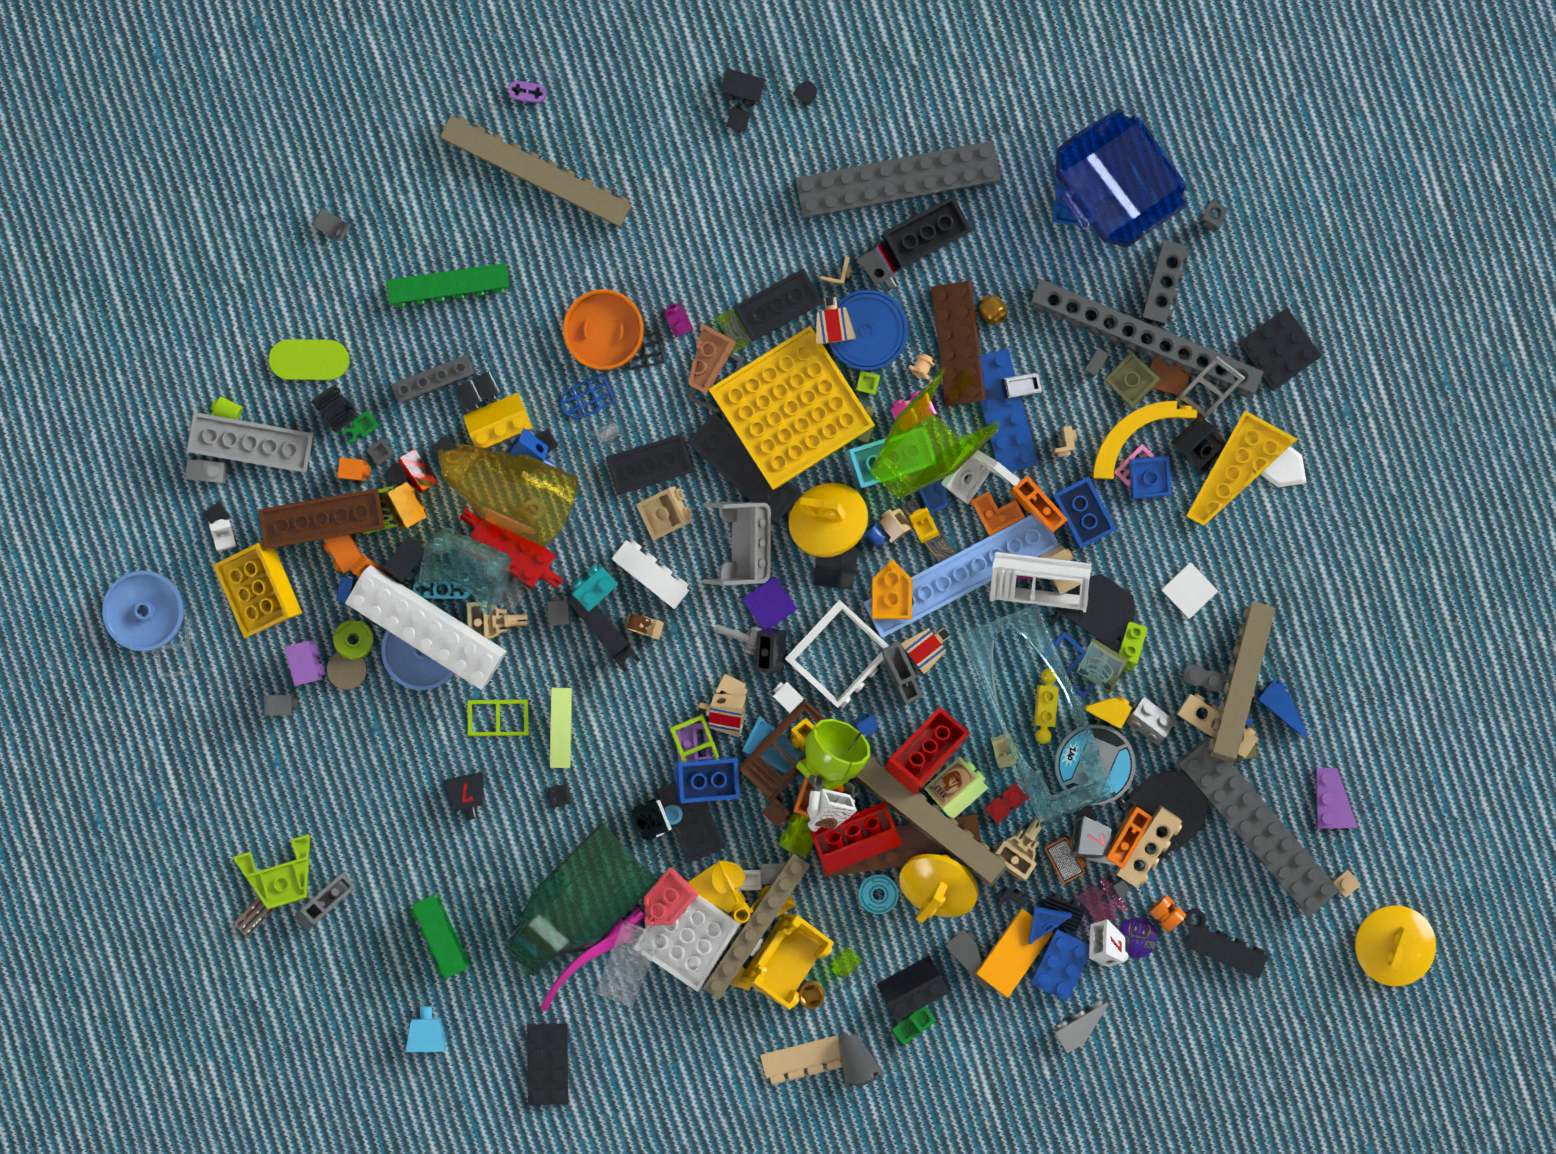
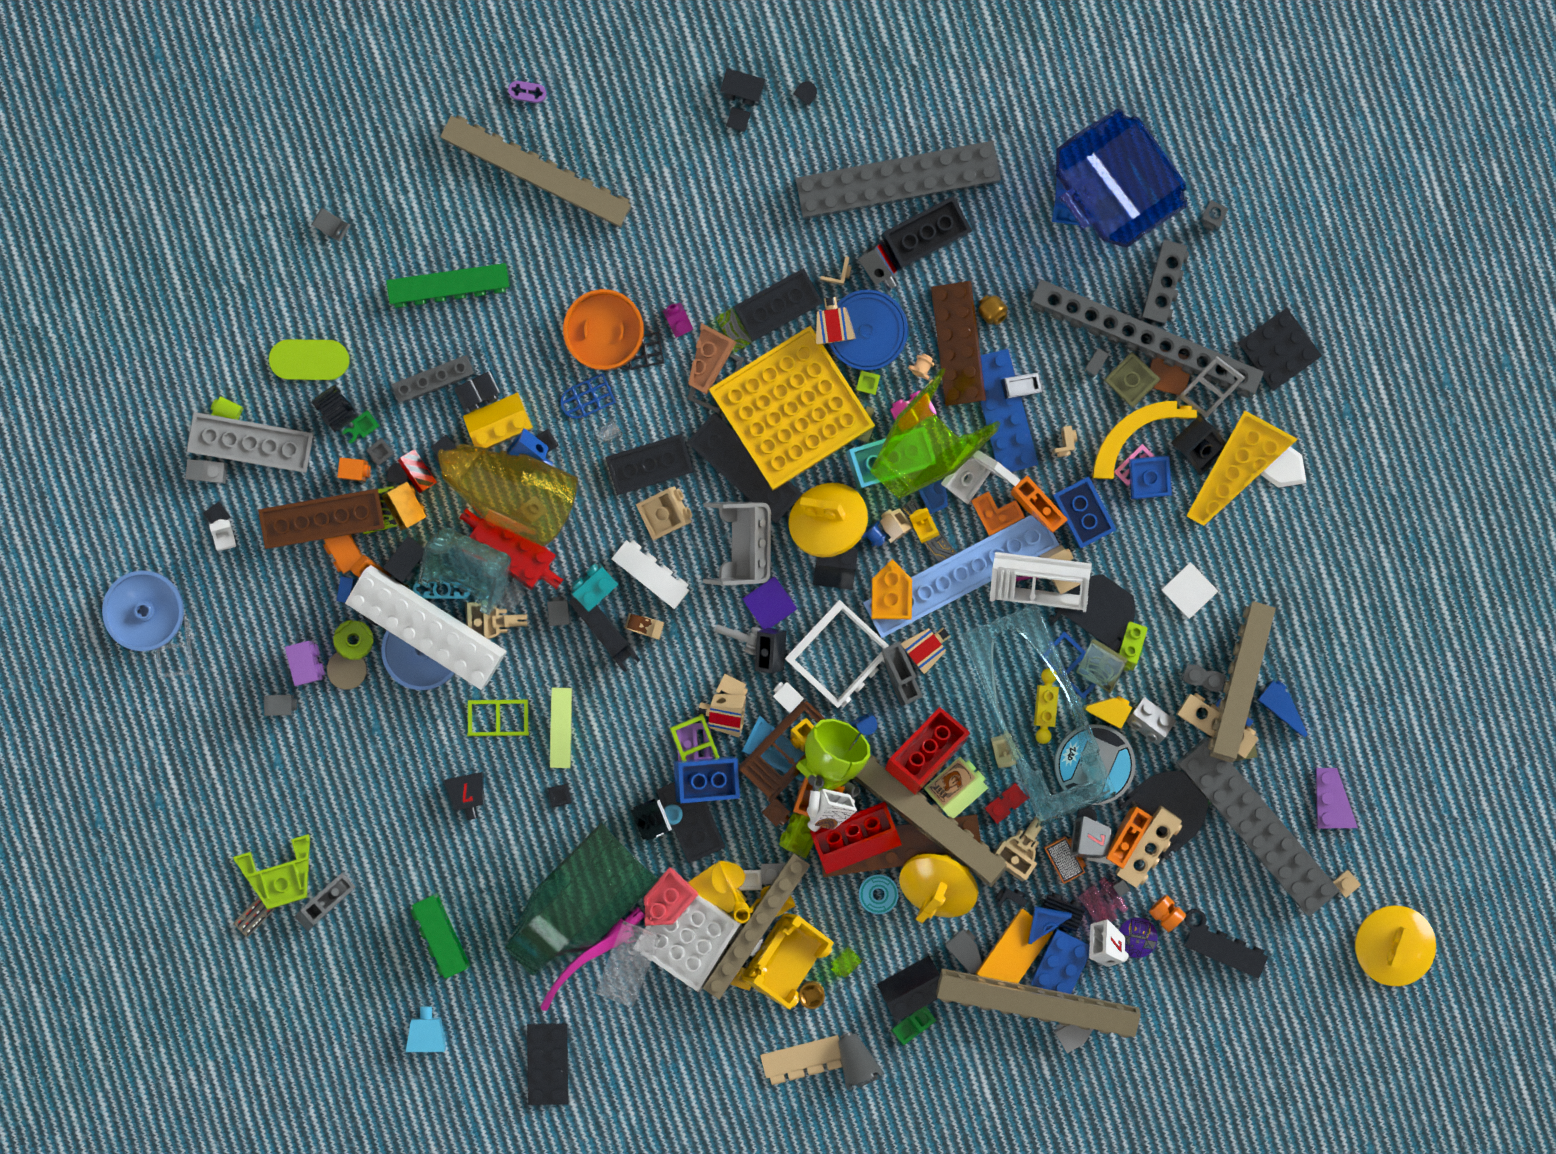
yellow slope [213,541,302,639] -> none
none -> dark tan brick [936,969,1141,1038]

